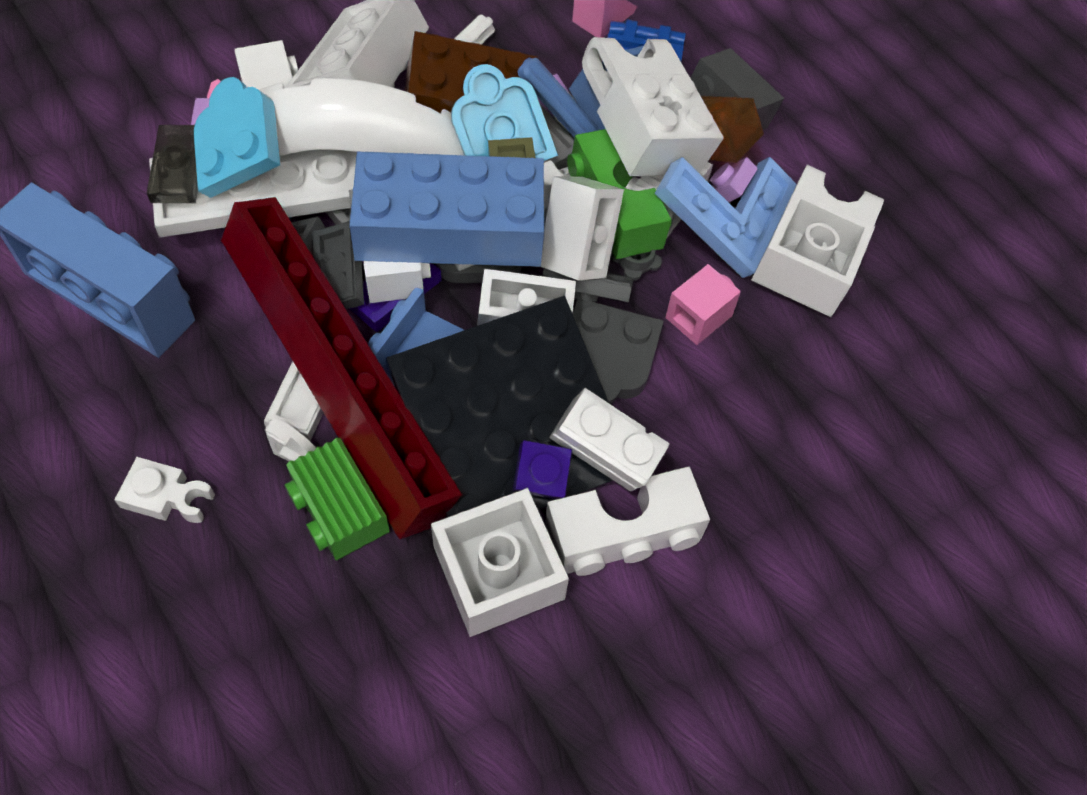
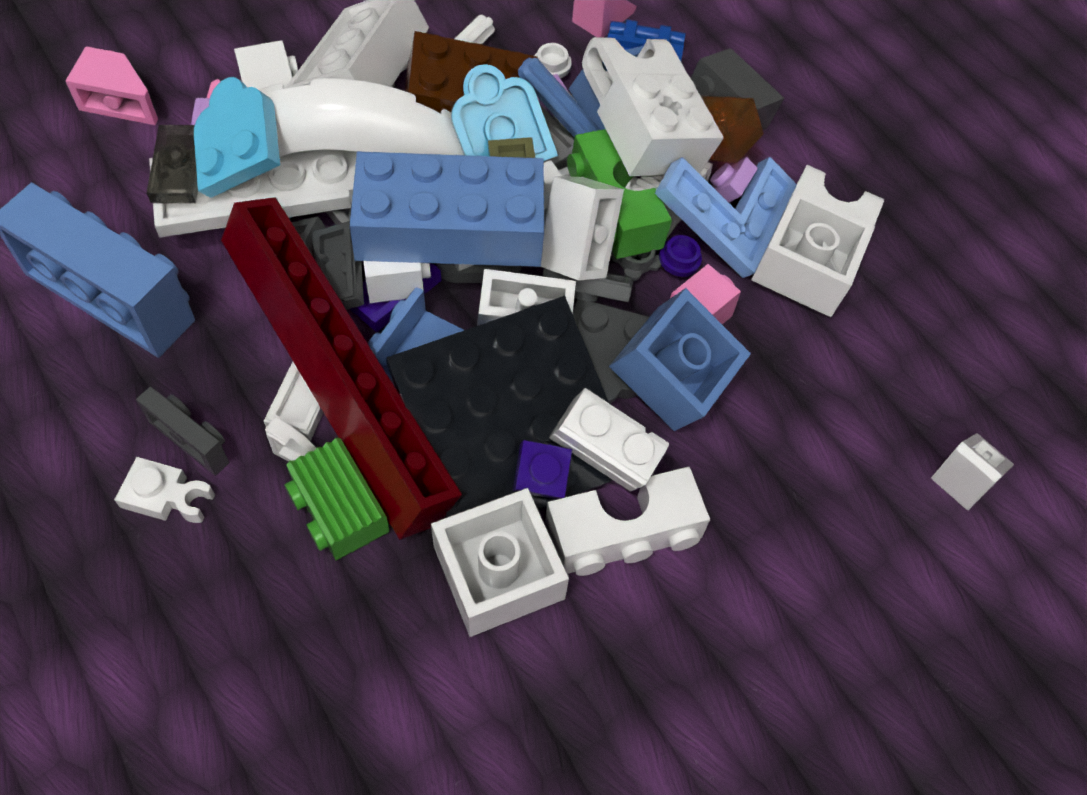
none -> bright pink slope [65,46,158,125]
none -> dark grey plate [136,386,229,476]
none -> white plate [534,43,571,79]
none -> medium blue brick [609,288,751,431]
none -> dark purple plate [659,235,702,277]
none -> white slope [931,433,1014,510]

